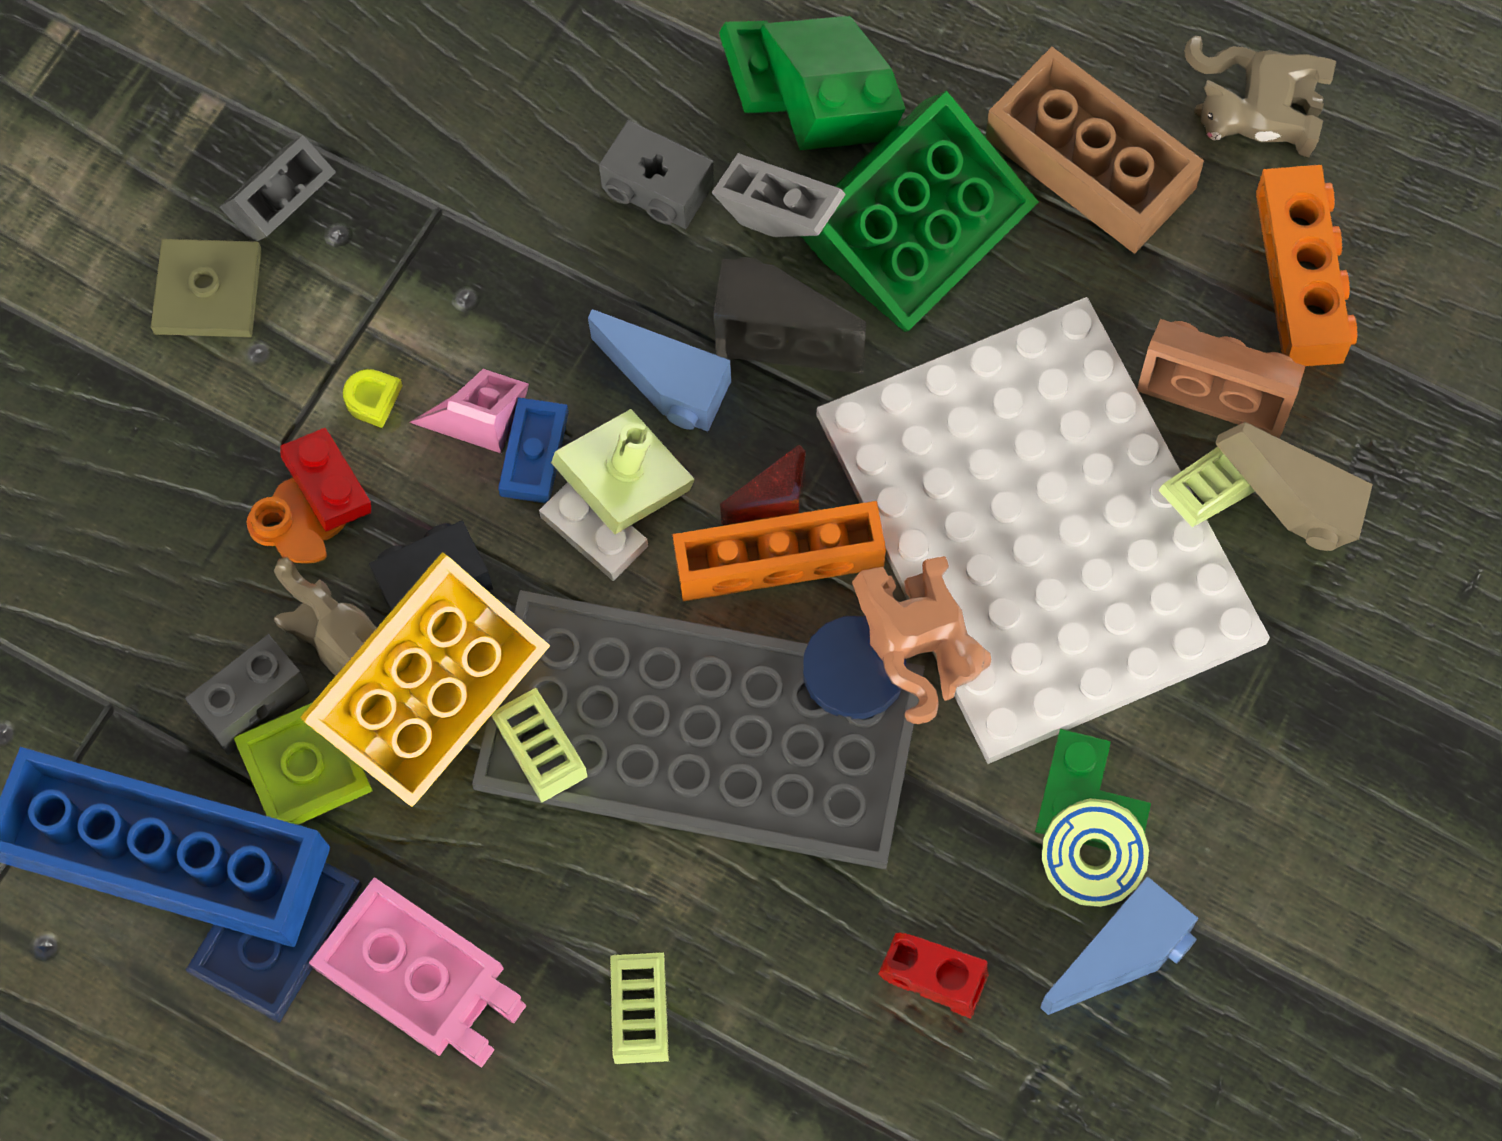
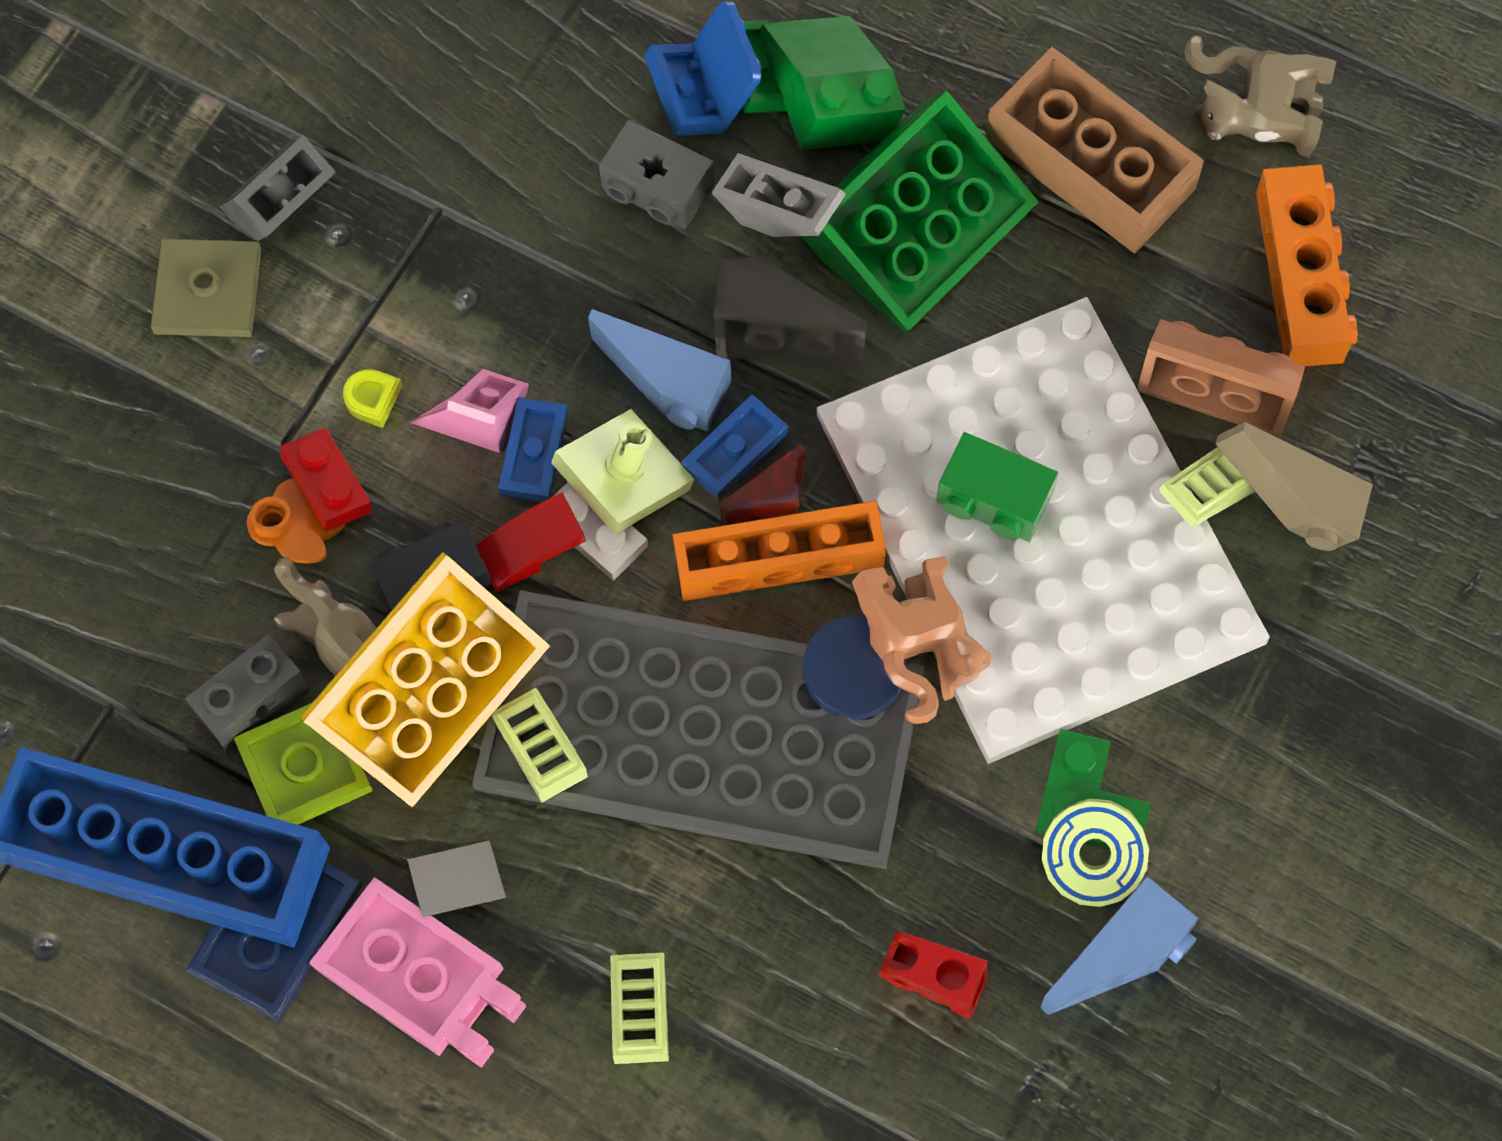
none -> light grey sticker [407,841,506,917]
none -> red slope [476,492,586,593]
none -> blue bracket [644,1,761,136]
none -> blue plate [682,394,788,501]
none -> green brick [936,432,1058,543]

